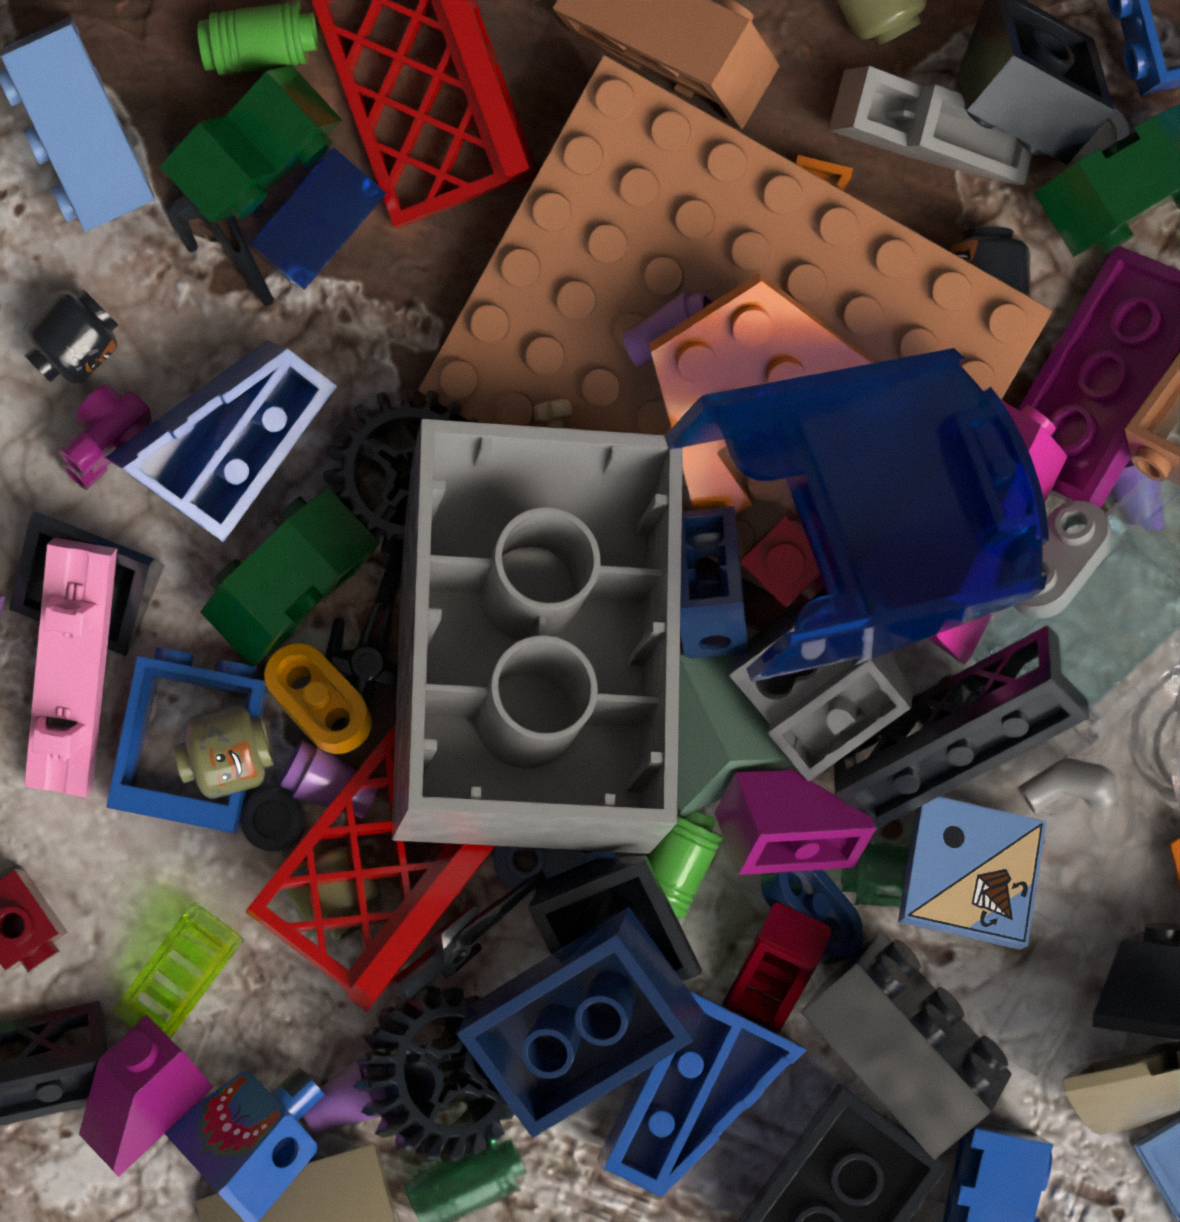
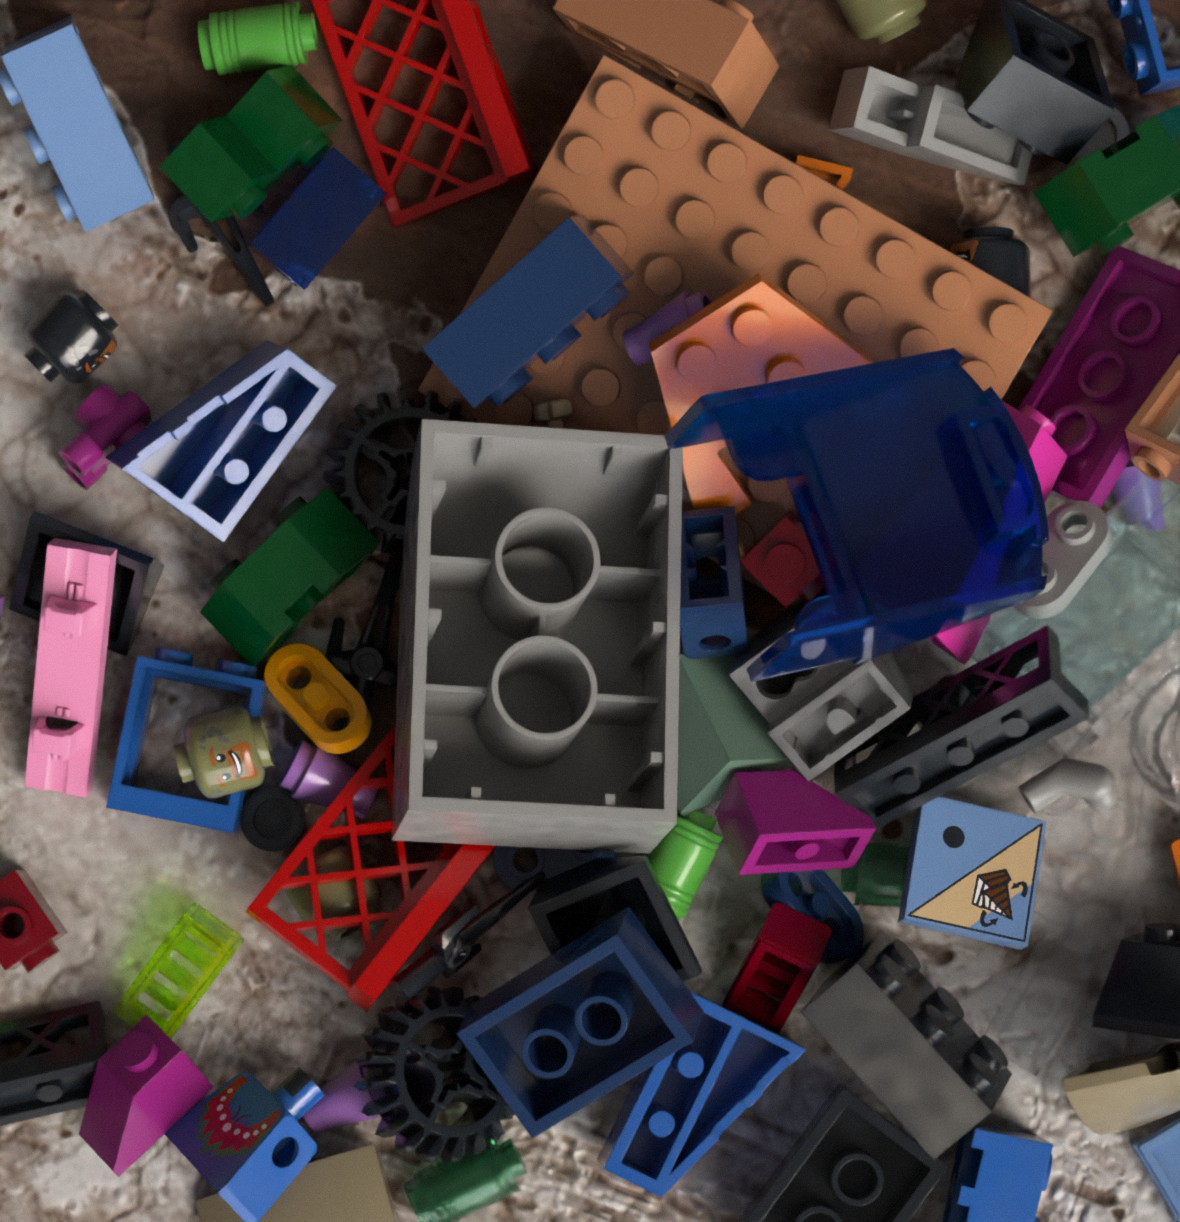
none -> dark blue brick [422,215,634,408]

